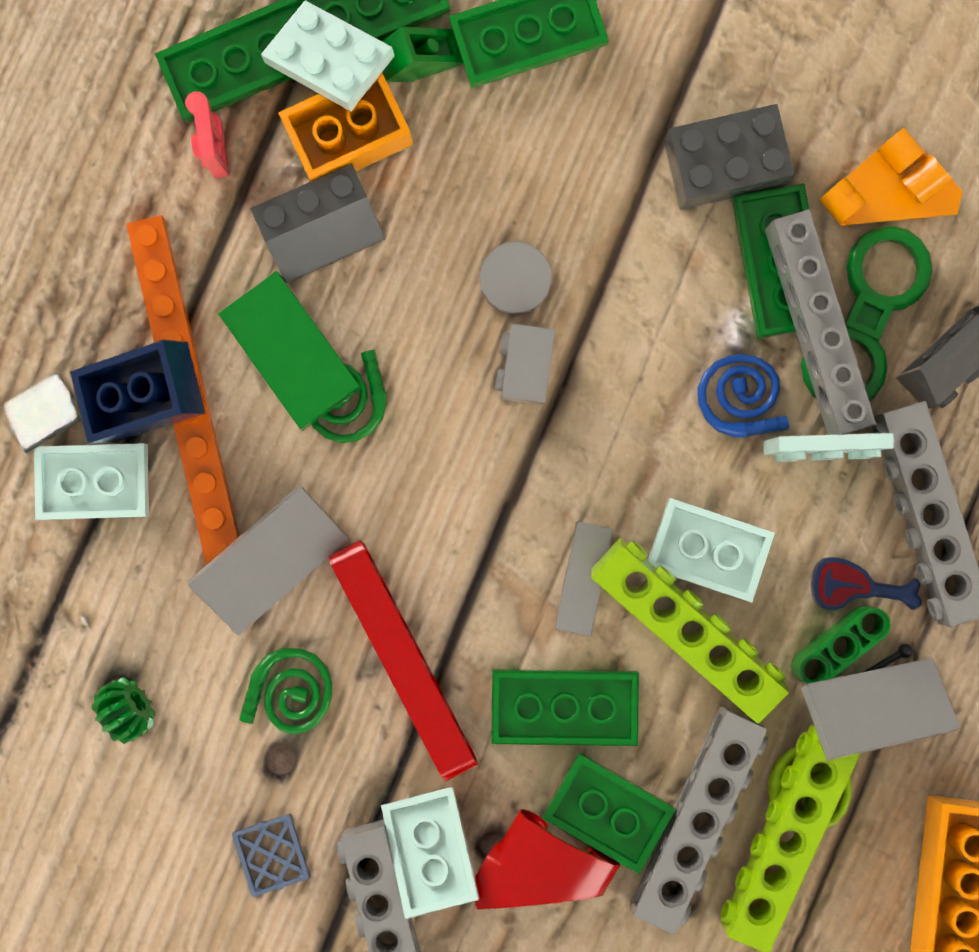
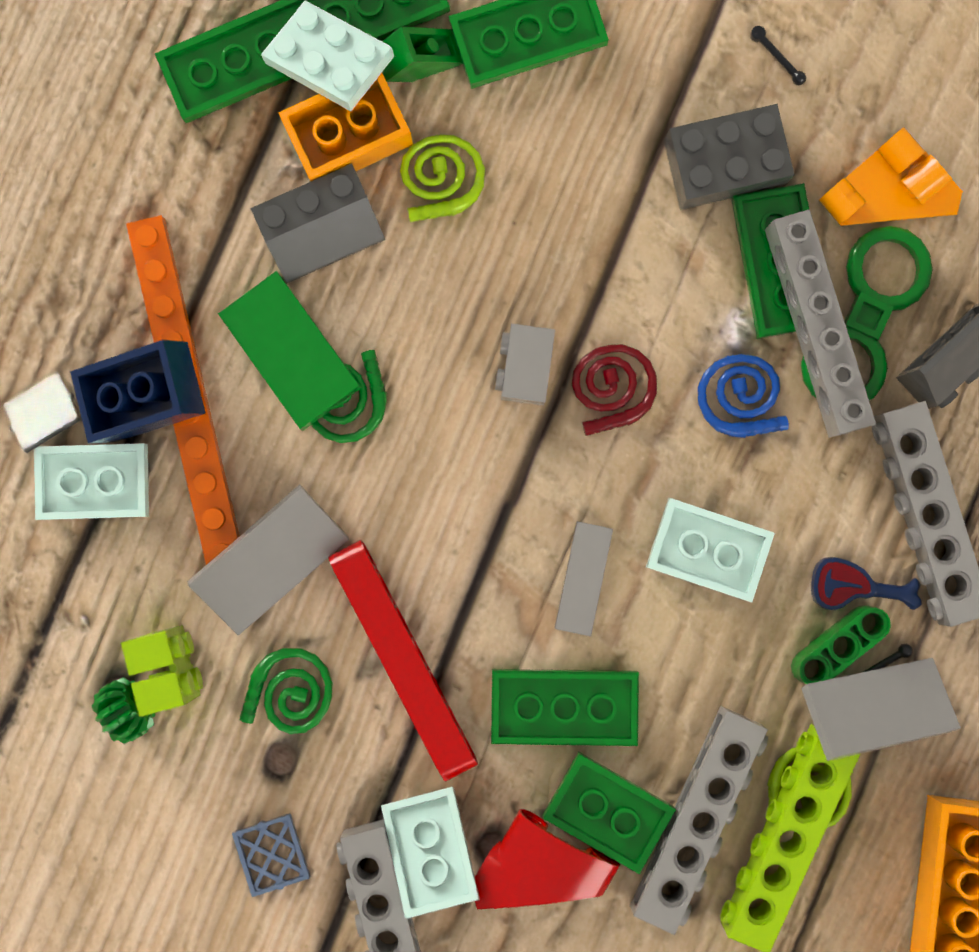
coral plate [185,92,229,178] -> none
light grey tile [479,241,552,315] -> none
lime brick [591,537,789,724] -> none
light aqua plate [763,433,894,462] -> none
none -> lime piece [121,625,203,717]
none -> lime piece [400,134,485,222]
none -> dark red piece [571,344,657,436]
none -> black hinge [750,26,806,85]

